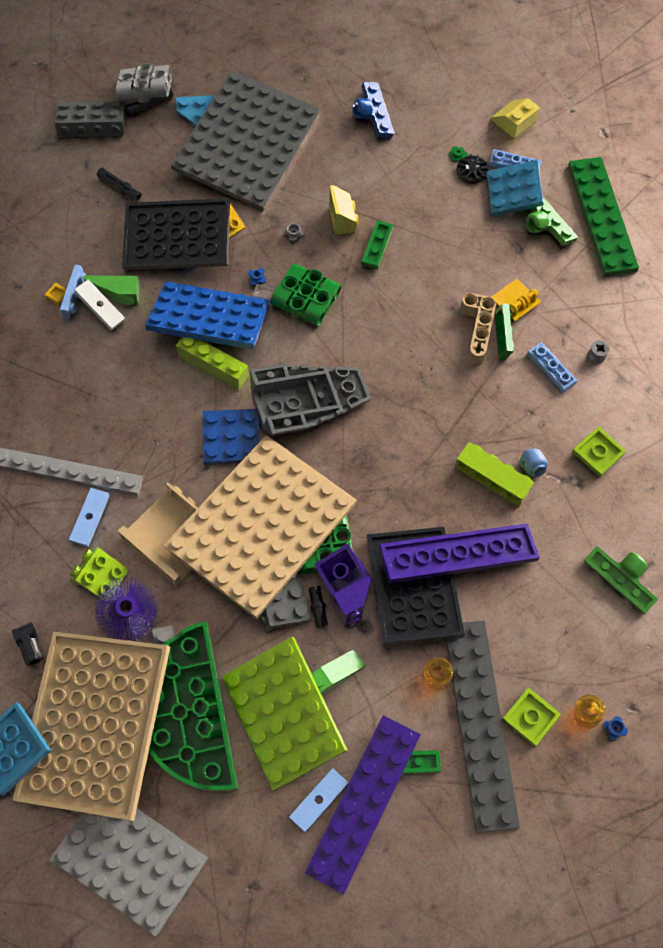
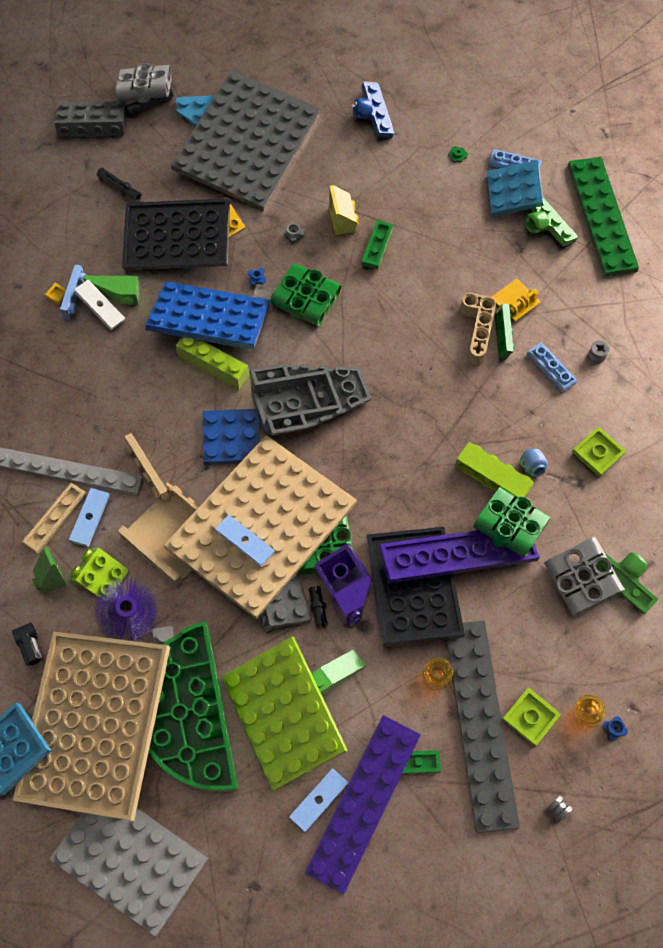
black wheel [457,154,489,182] -> none
light yellow slope [491,98,540,139] -> none
none -> tan tile [21,483,87,555]
none -> bright green slope [32,547,66,594]
none -> tan plate [125,433,170,503]
none -> light blue tile [215,515,275,567]
none -> green connector [473,487,551,558]
none -> light grey connector [544,537,625,616]
none -> flat silver wheel [545,795,573,823]

